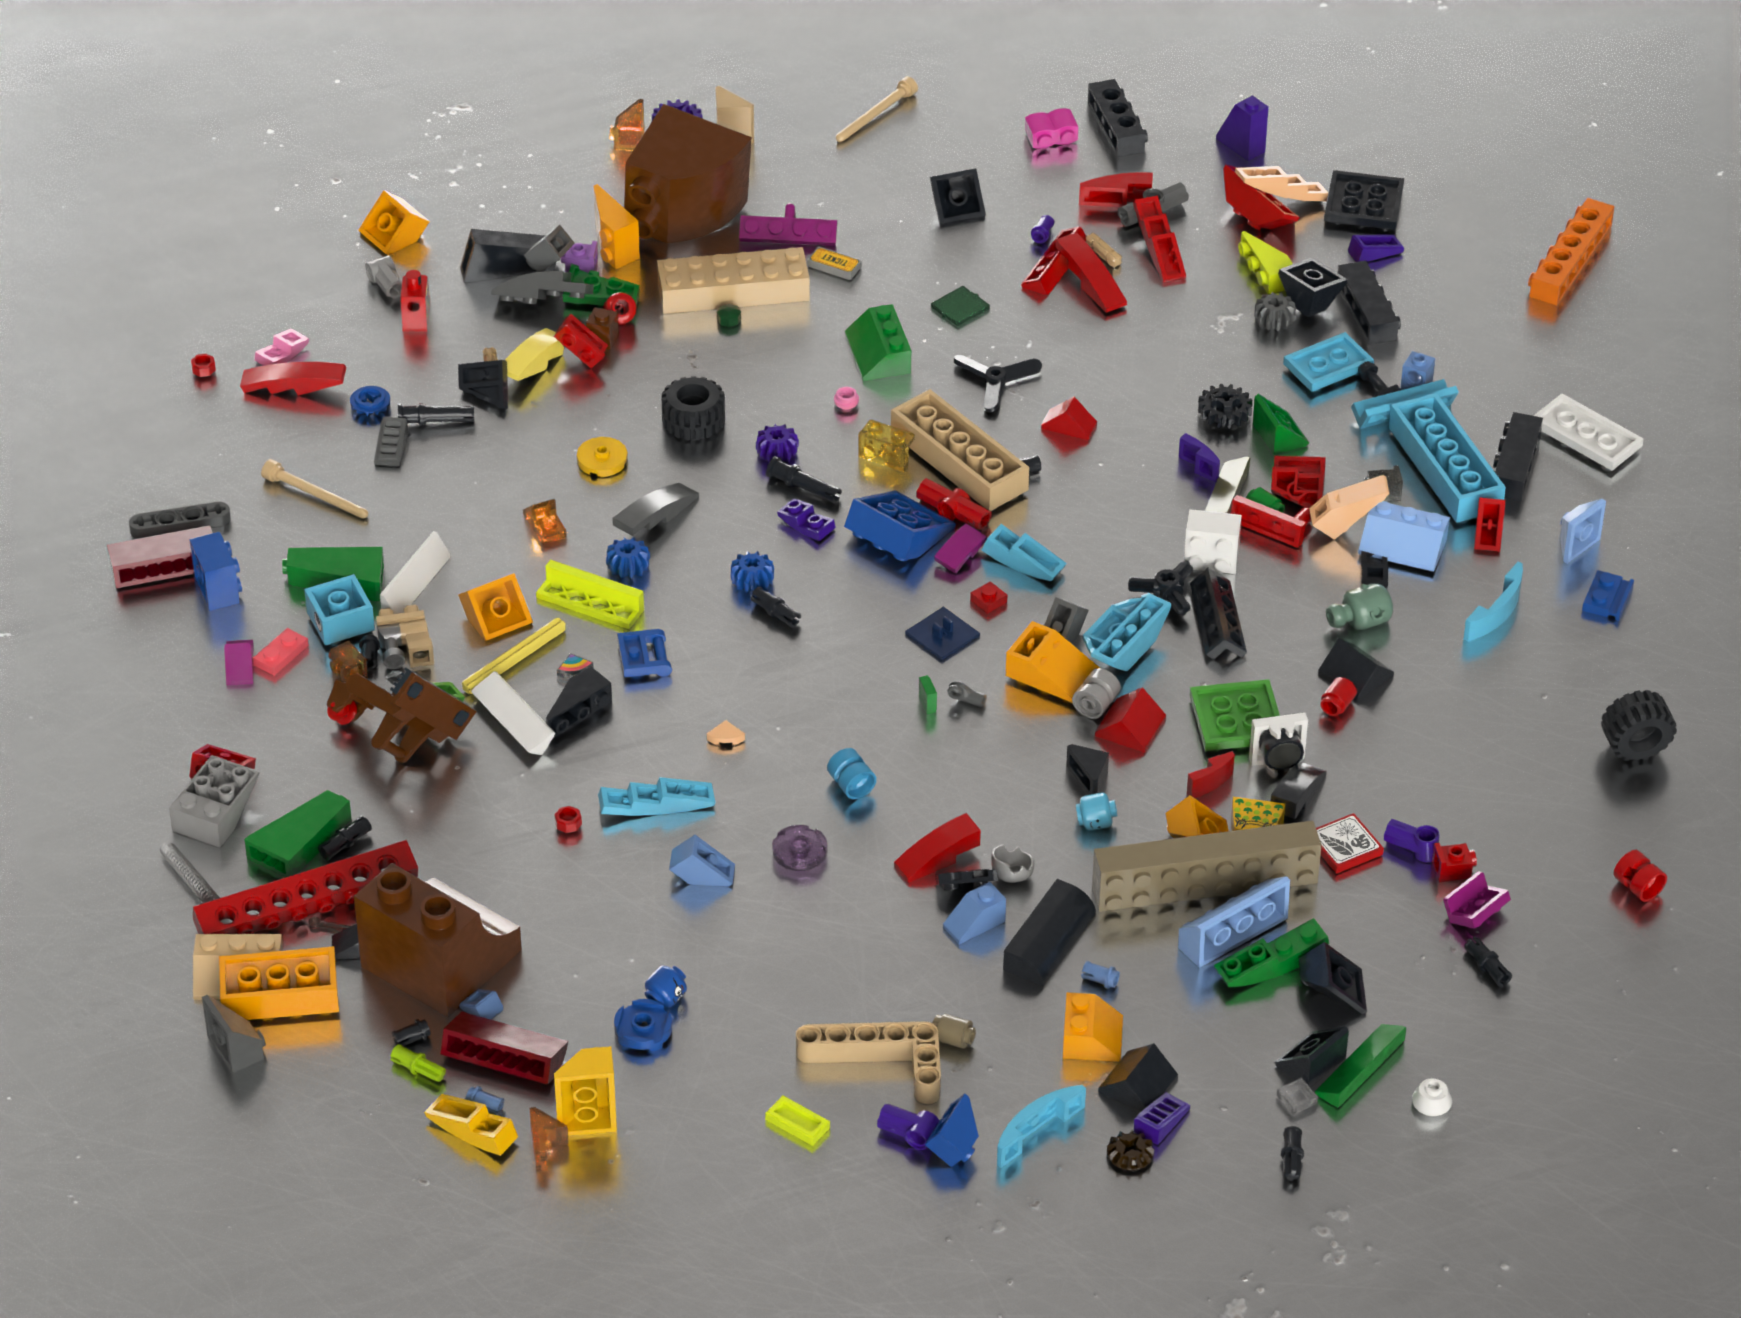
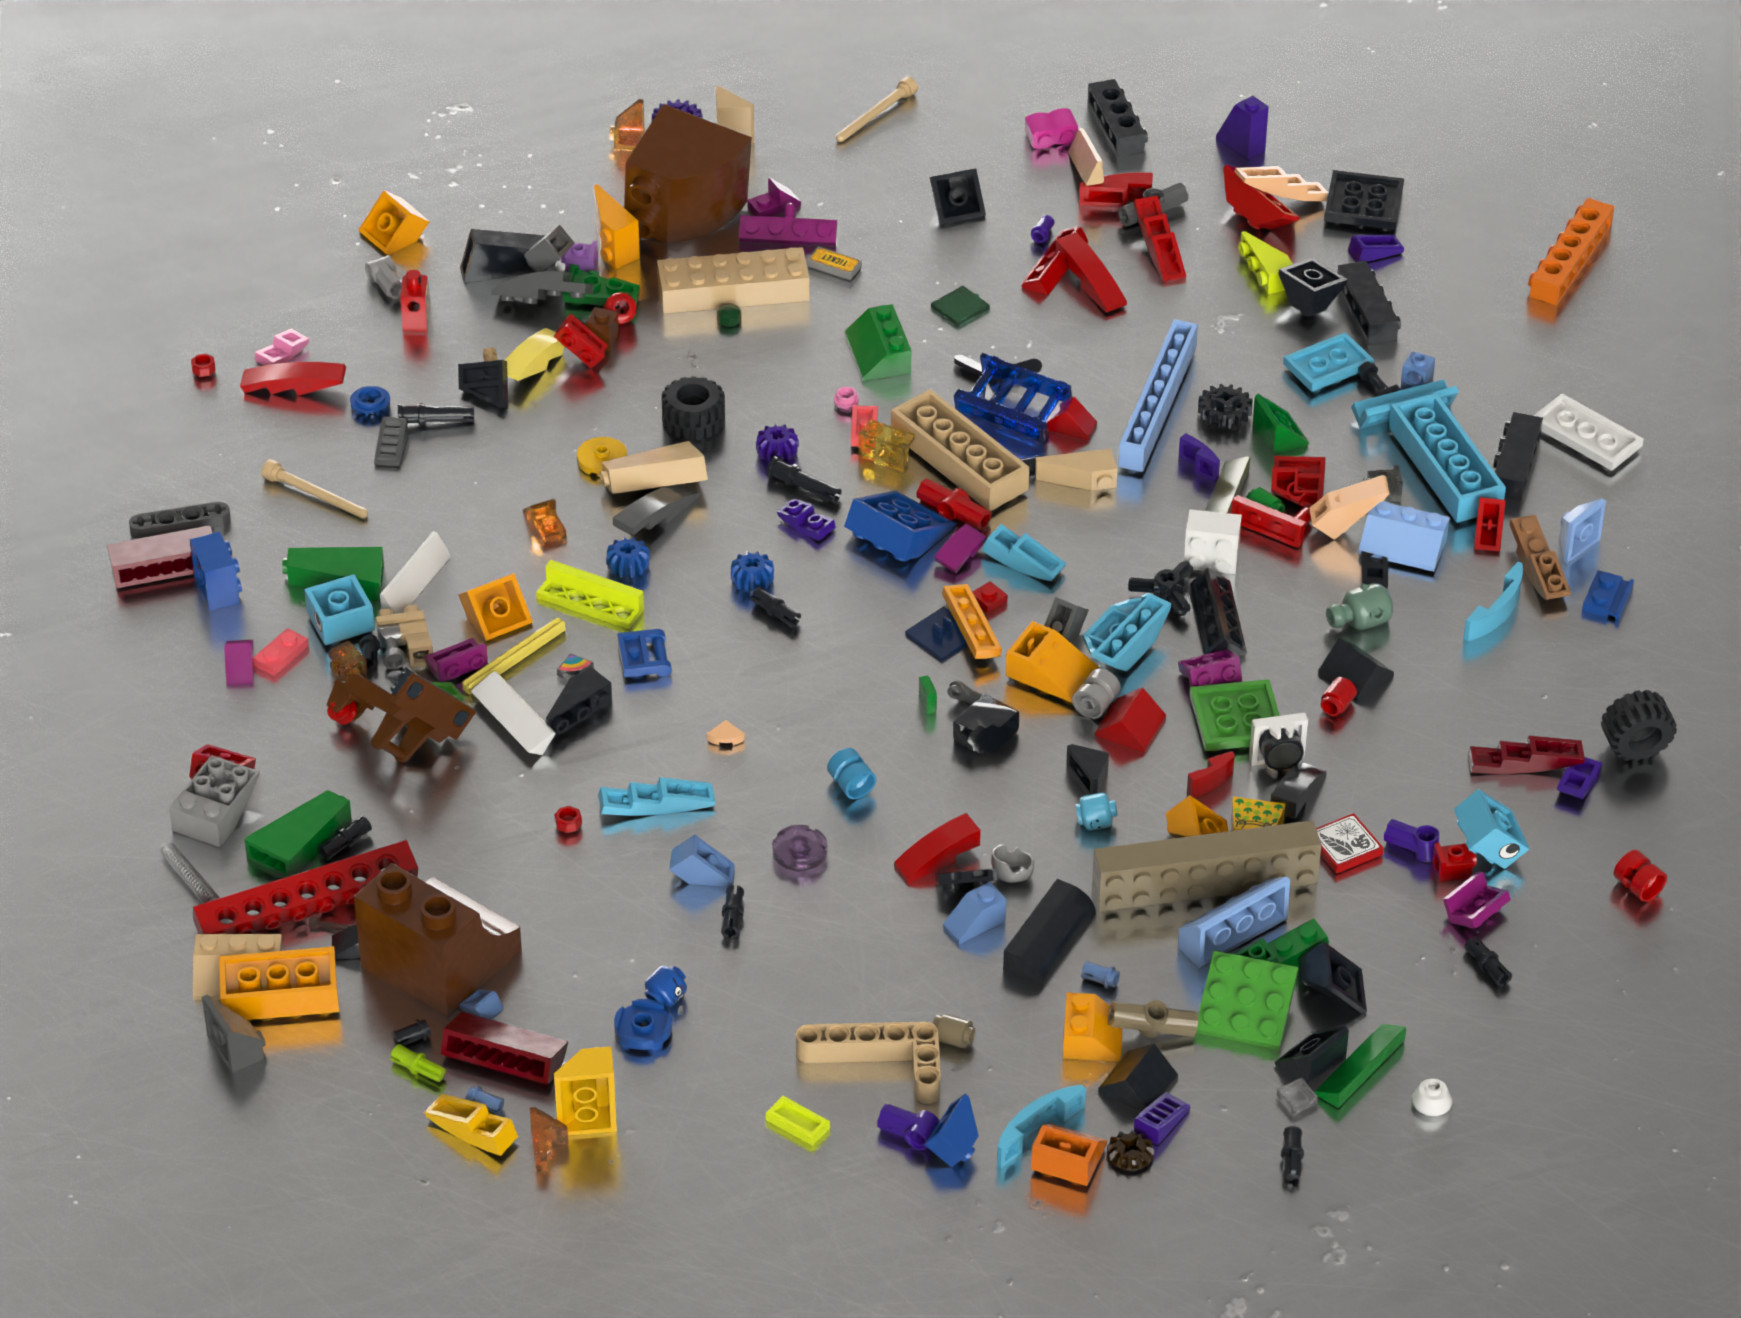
tan axle [1086,233,1122,268] -> none
dark grey gear [1254,292,1296,332] -> none
none -> magenta bracket [425,638,488,682]
none -> tan slope [600,441,708,494]
none -> black pin [721,885,744,938]
none -> magenta slope [747,178,801,217]
none -> coral plate [851,405,878,447]
none -> light orange plate [942,584,1002,659]
none -> black piece [953,693,1019,754]
none -> clear blue fence [954,353,1072,445]
none -> orange slope [1031,1123,1107,1186]
none -> tan slope [1035,449,1117,491]
none -> tan slope [1068,128,1104,186]
none -> dark tan piece [1108,1000,1198,1038]
none -> light blue brick [1118,319,1198,472]
none -> magenta bracket [1178,649,1242,687]
none -> bright green plate [1196,951,1298,1050]
none -> medium azure brick [1454,789,1530,869]
none -> dark red slope [1468,735,1585,774]
none -> medium nougat slope [1509,515,1571,600]
none -> dark purple slope [1557,757,1602,799]

